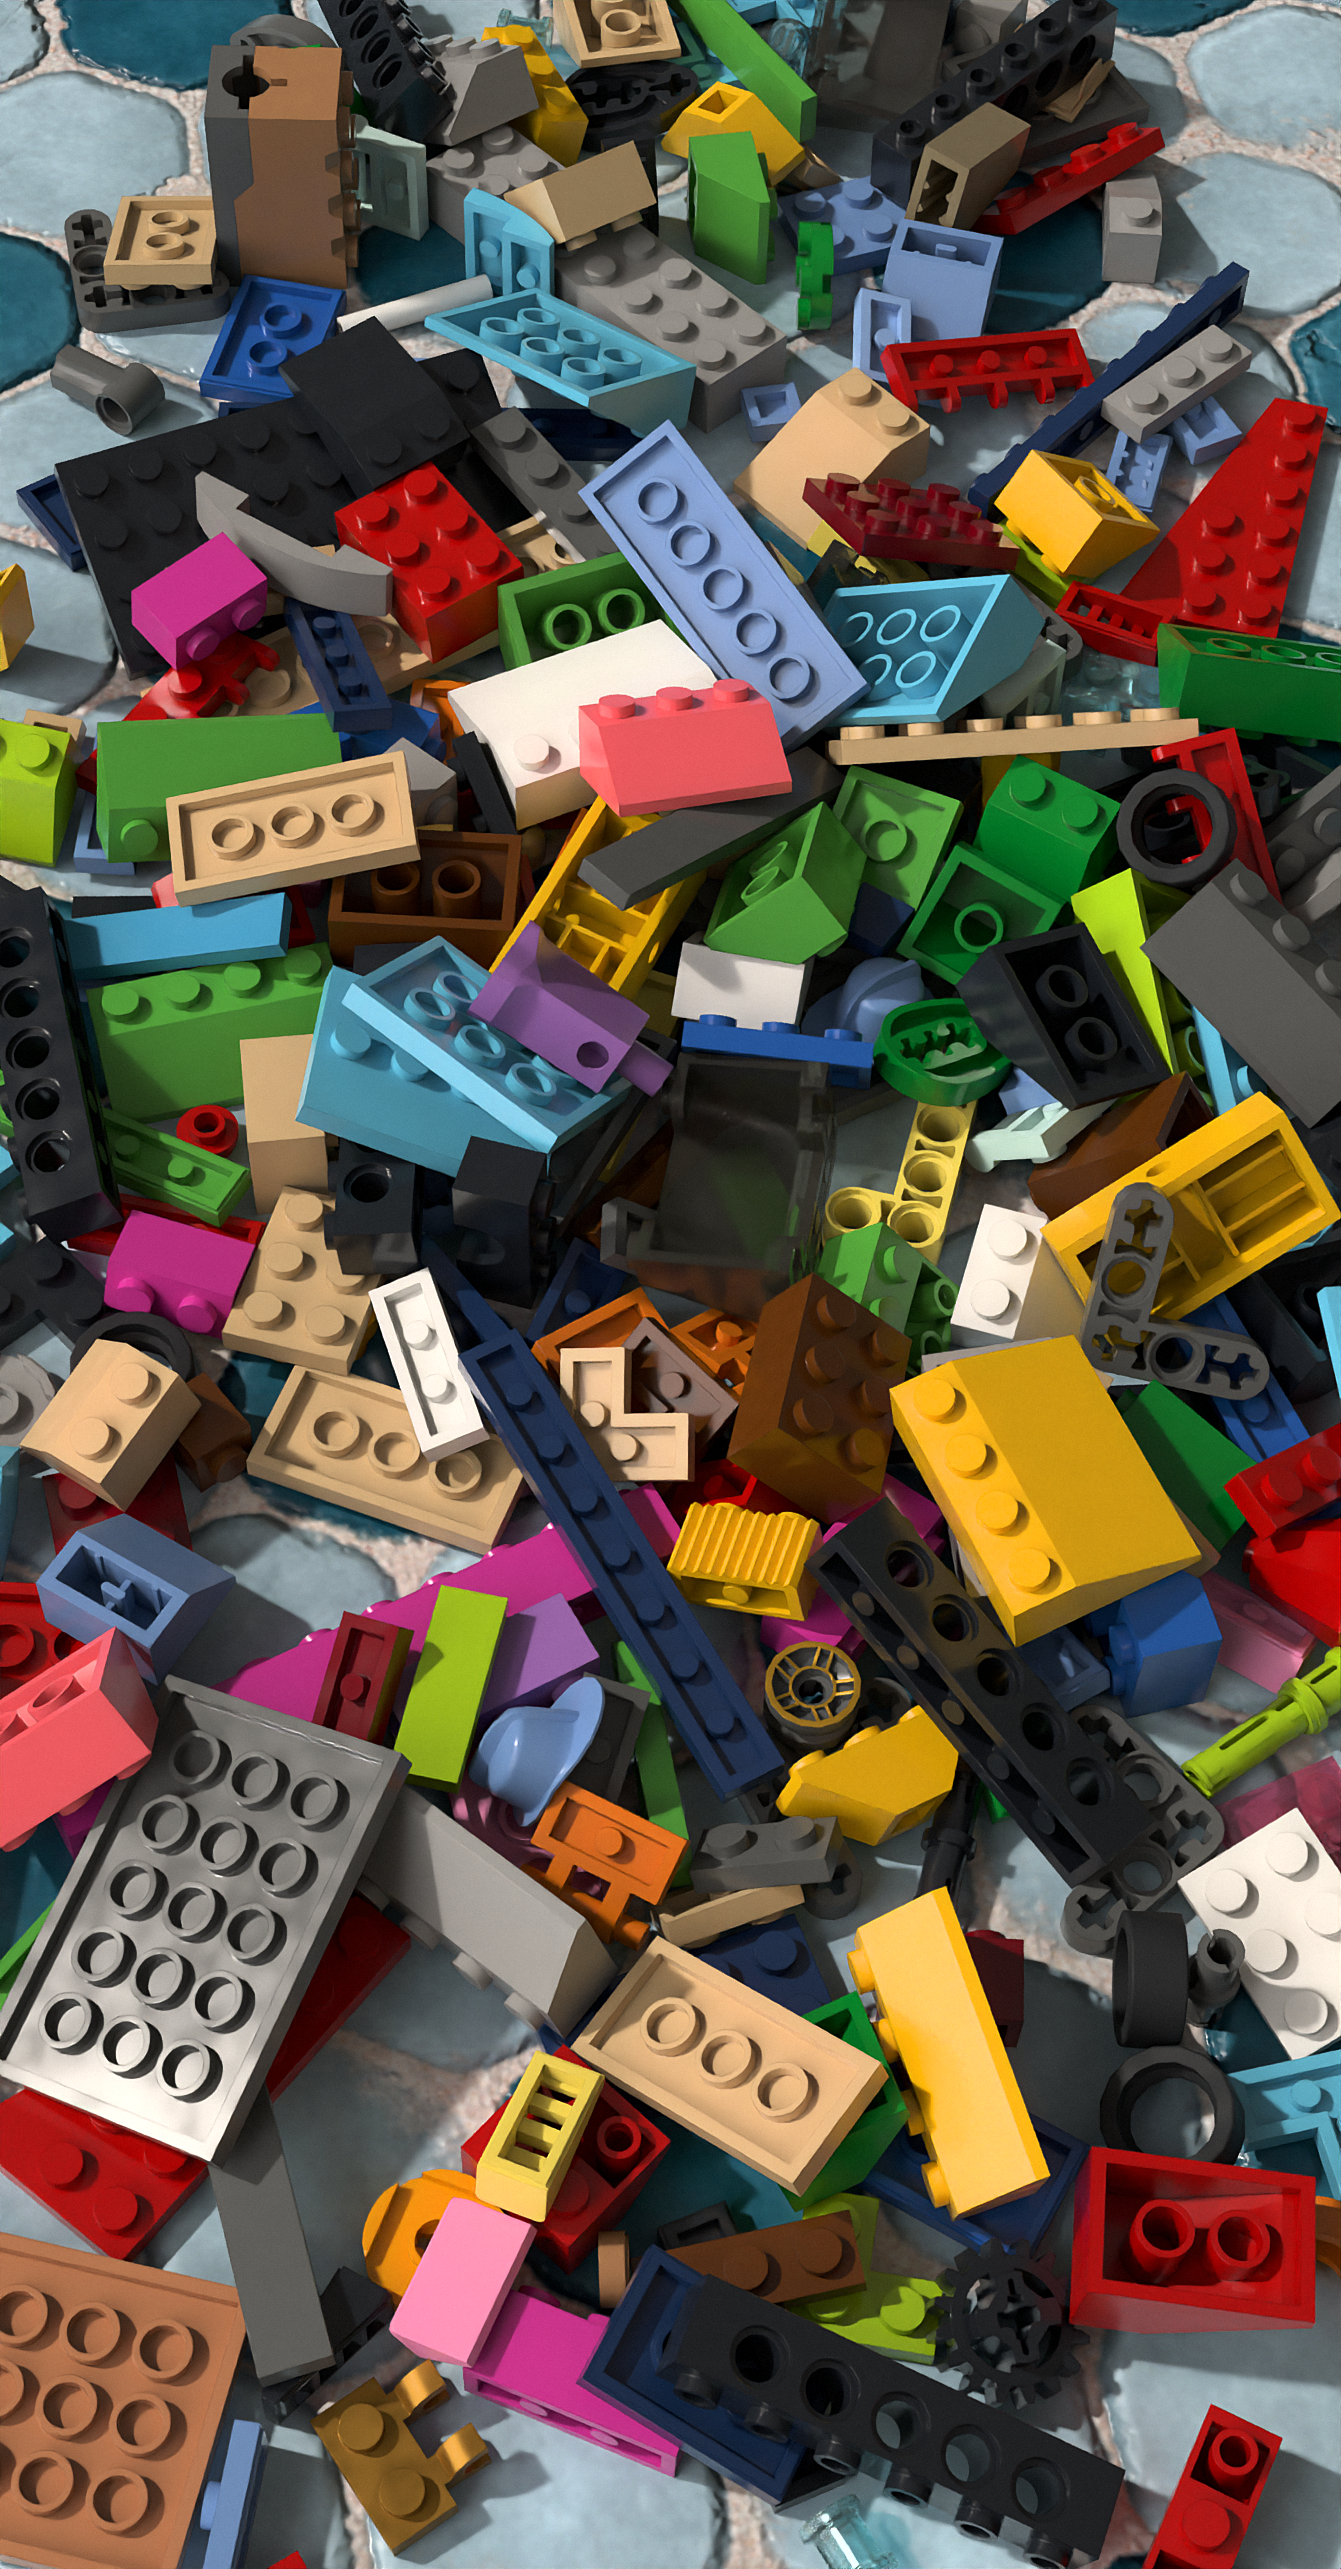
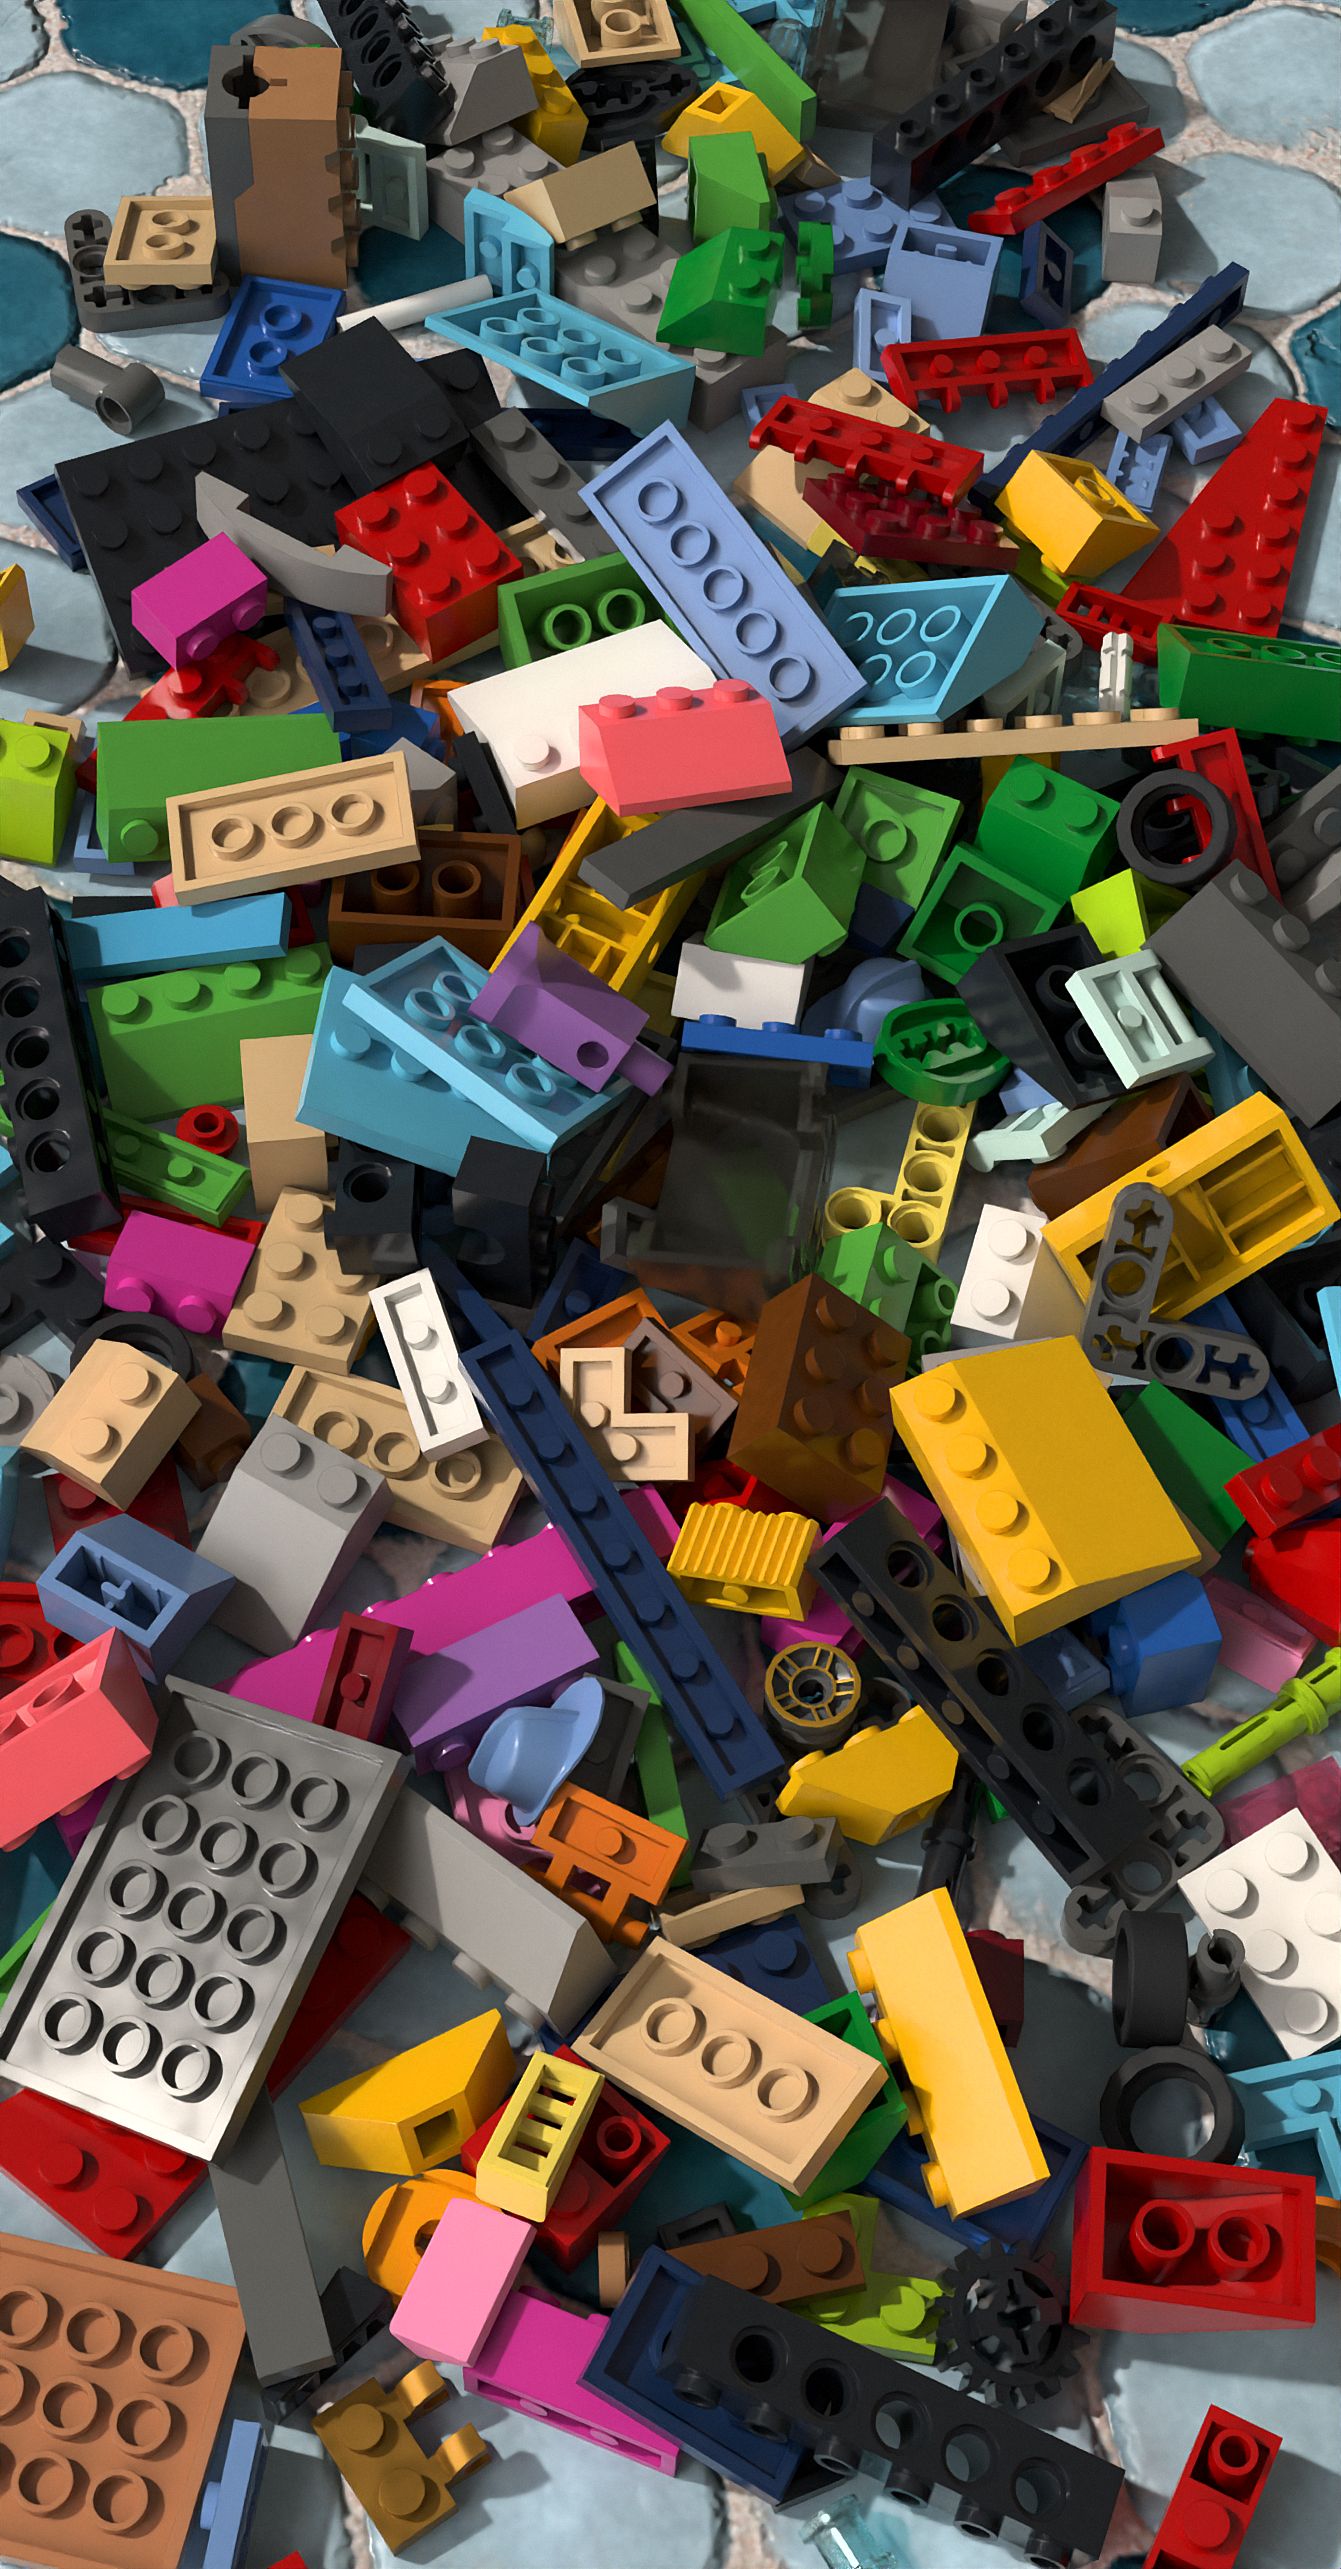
lime tile [394,1585,509,1794] -> none
dark tan slope [904,102,1031,231] -> none
none -> light grey slope [195,1412,396,1658]
none -> yellow slope [298,2008,517,2176]
none -> green slope [656,226,785,358]
none -> red hinge [749,395,985,509]
none -> dark blue plate [1019,219,1074,330]
none -> light aqua plate [1065,949,1216,1089]
none -> white axle [1098,631,1134,722]

